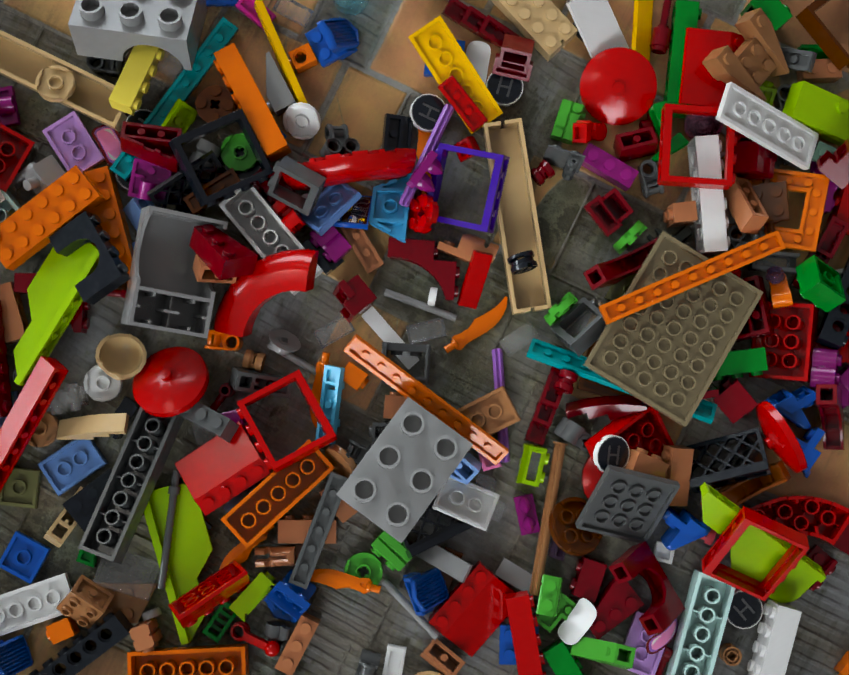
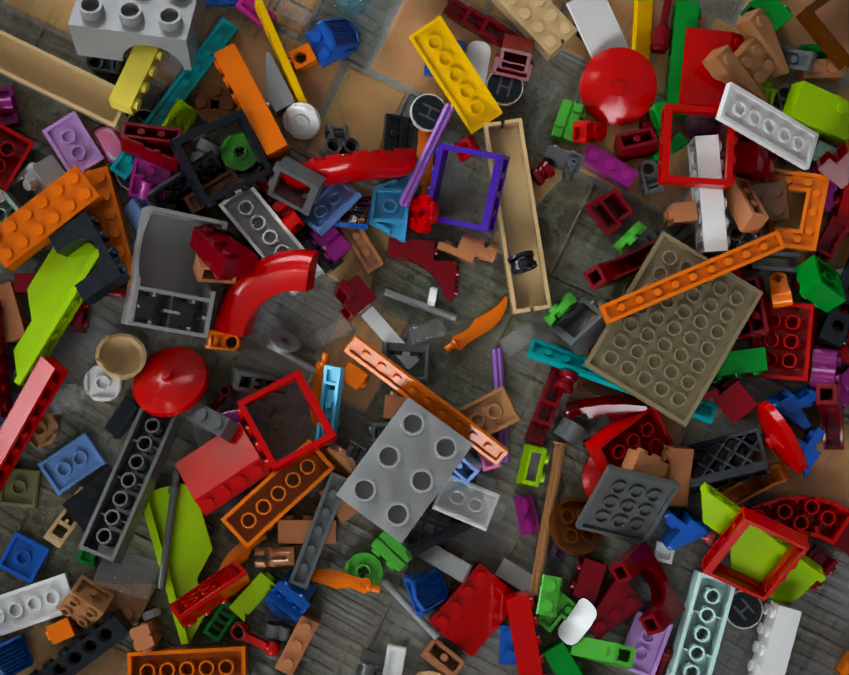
tan tile [35,65,76,102] -> none
tan slope [56,413,129,440] -> none
medium nougat wheel [242,349,266,372] -> none
magenta tile [406,150,443,192] -> none
red tile [437,75,488,132] -> none
red tile [457,250,493,309] -> none
black tile [593,434,630,472] -> none
sticker [646,617,678,654] -> none
medium nougat wheel [718,643,742,666] -> none
plate [765,266,785,284] -> none

